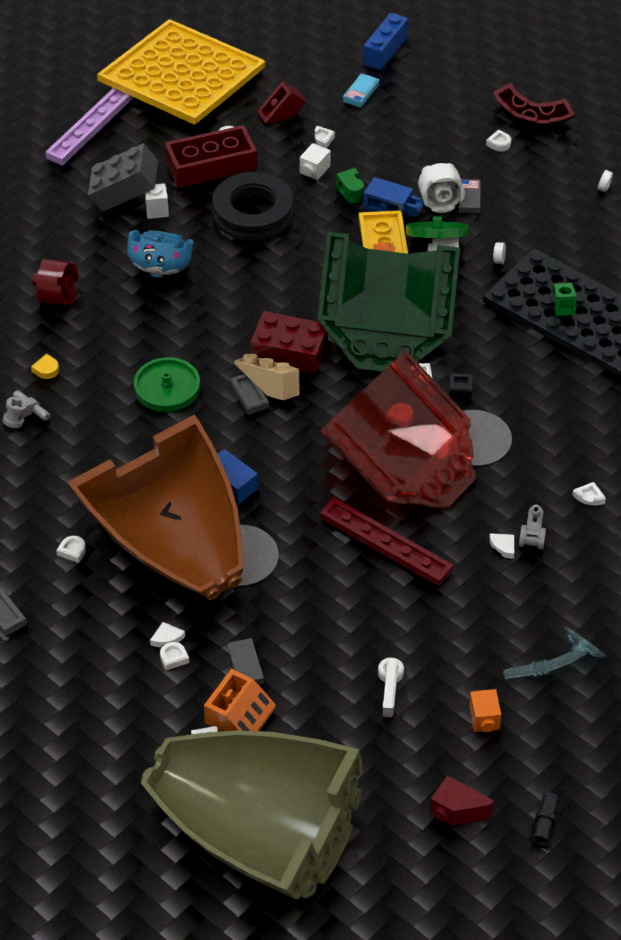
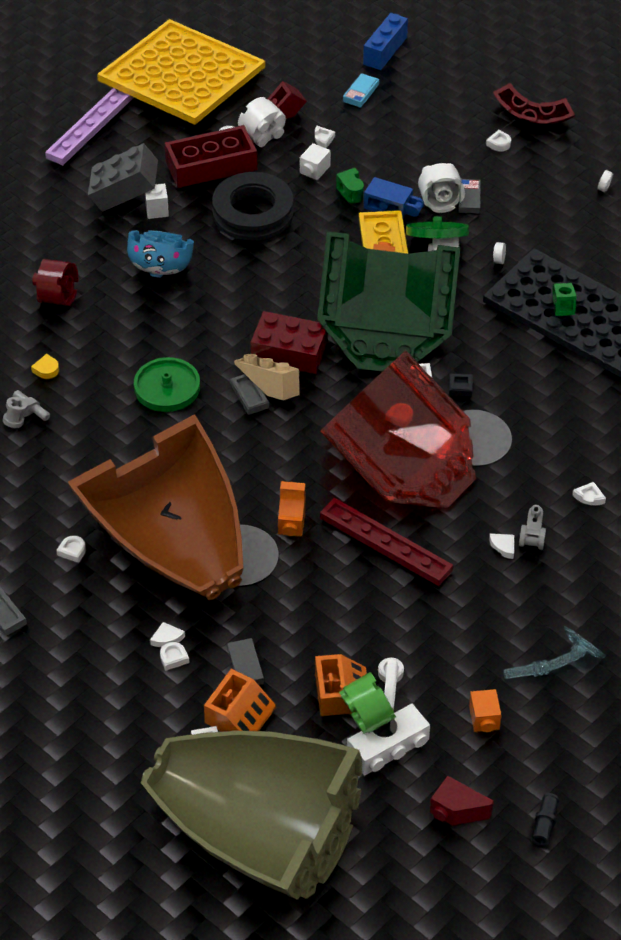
blue brick [217,449,258,505] -> none
none -> white brick [238,97,286,147]
none -> orange arch [278,481,305,536]
none -> orange slope [315,654,367,716]
none -> bright green brick [339,672,396,734]
none -> white arch [347,704,430,776]

